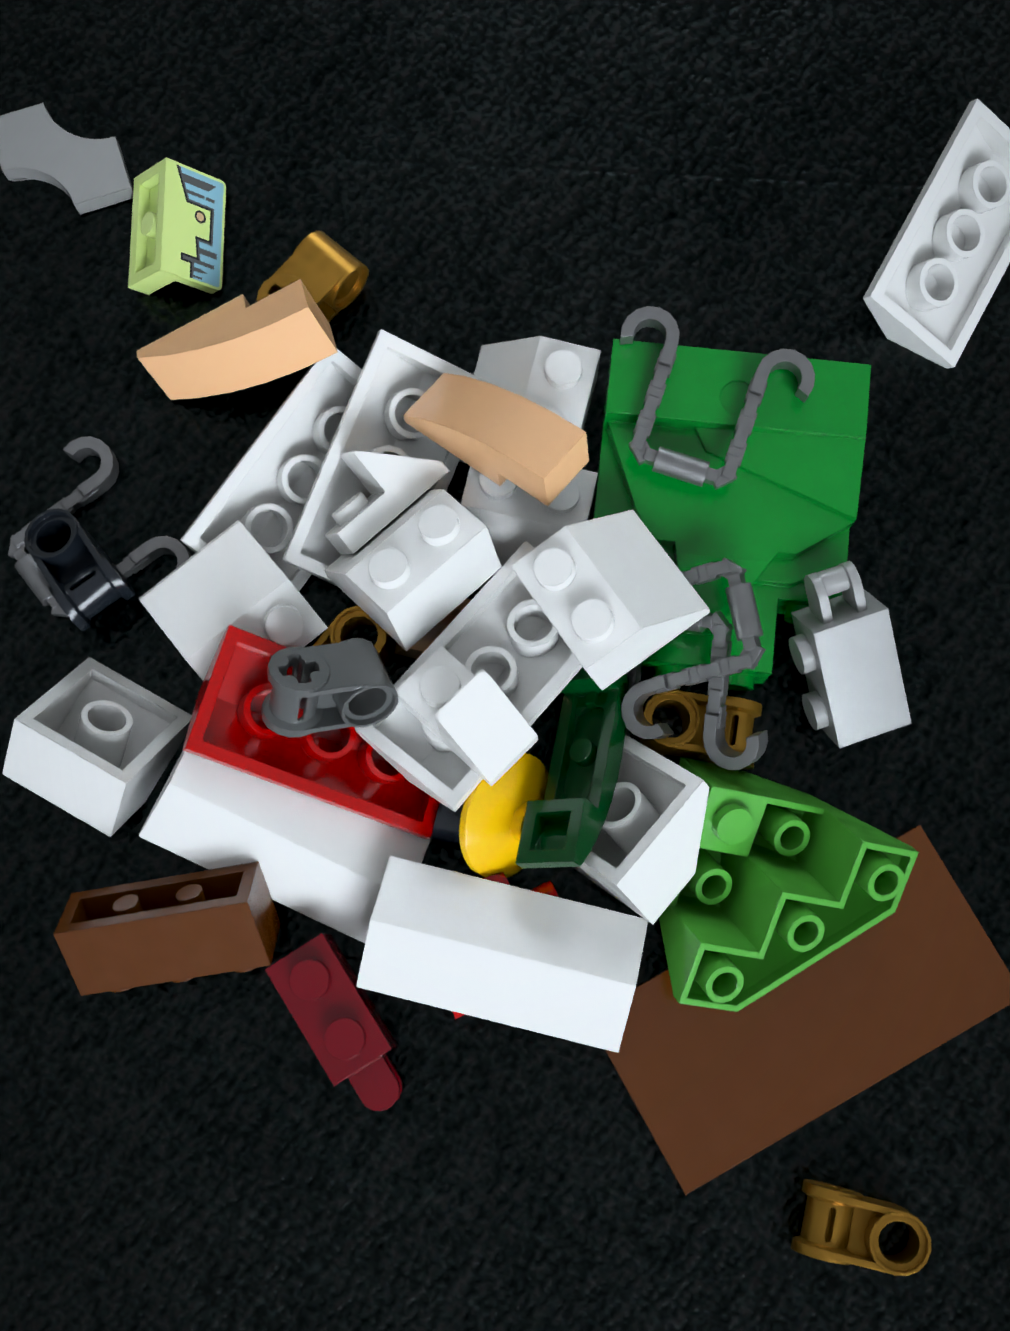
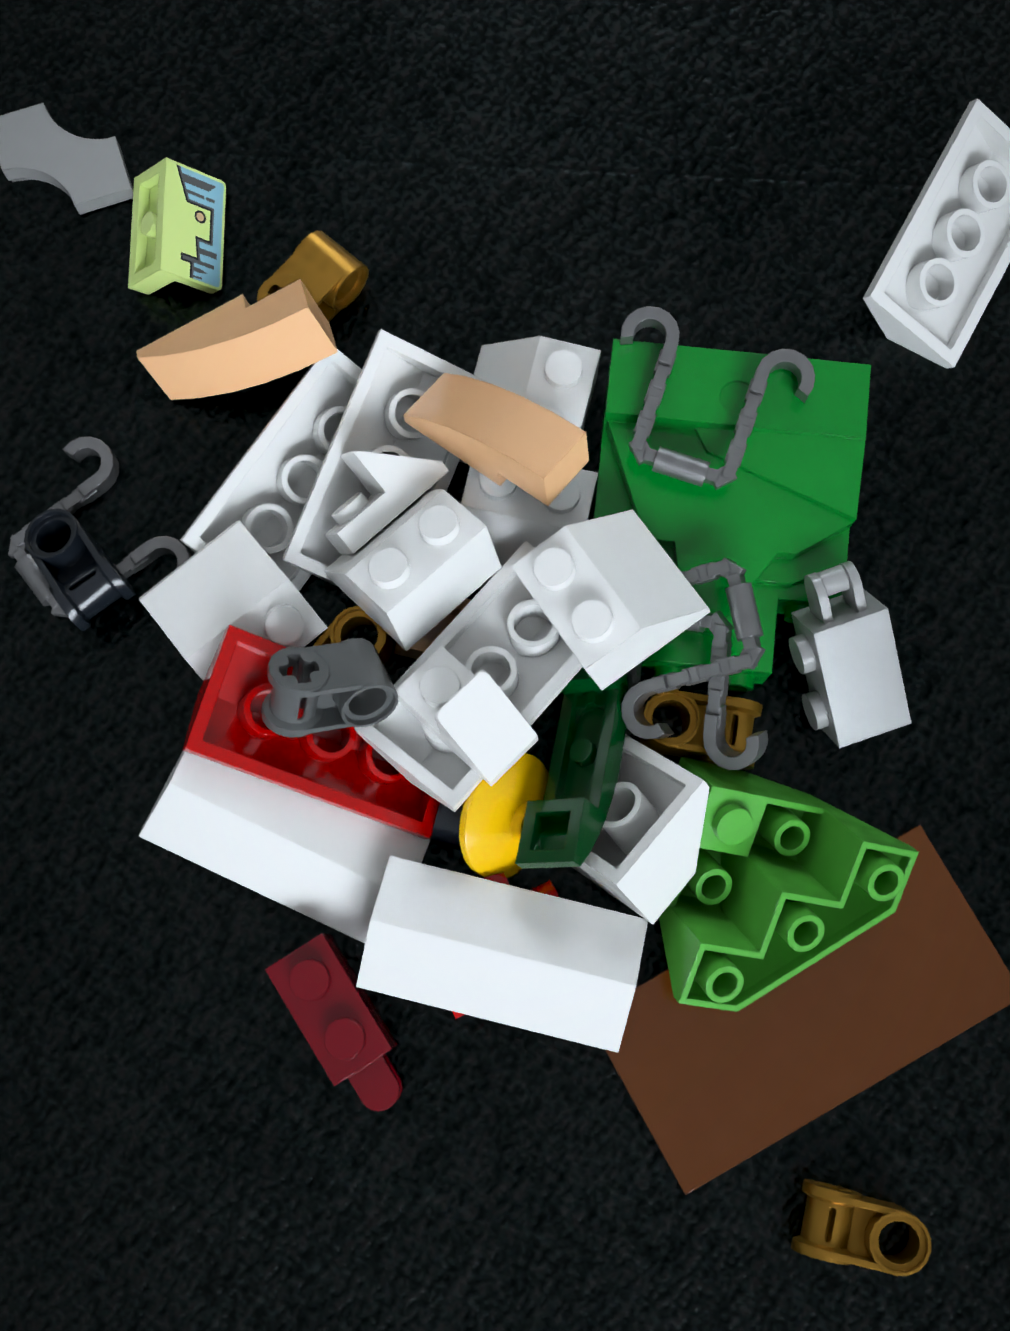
white slope [2,657,192,837] -> none
reddish brown brick [53,861,281,996] -> none

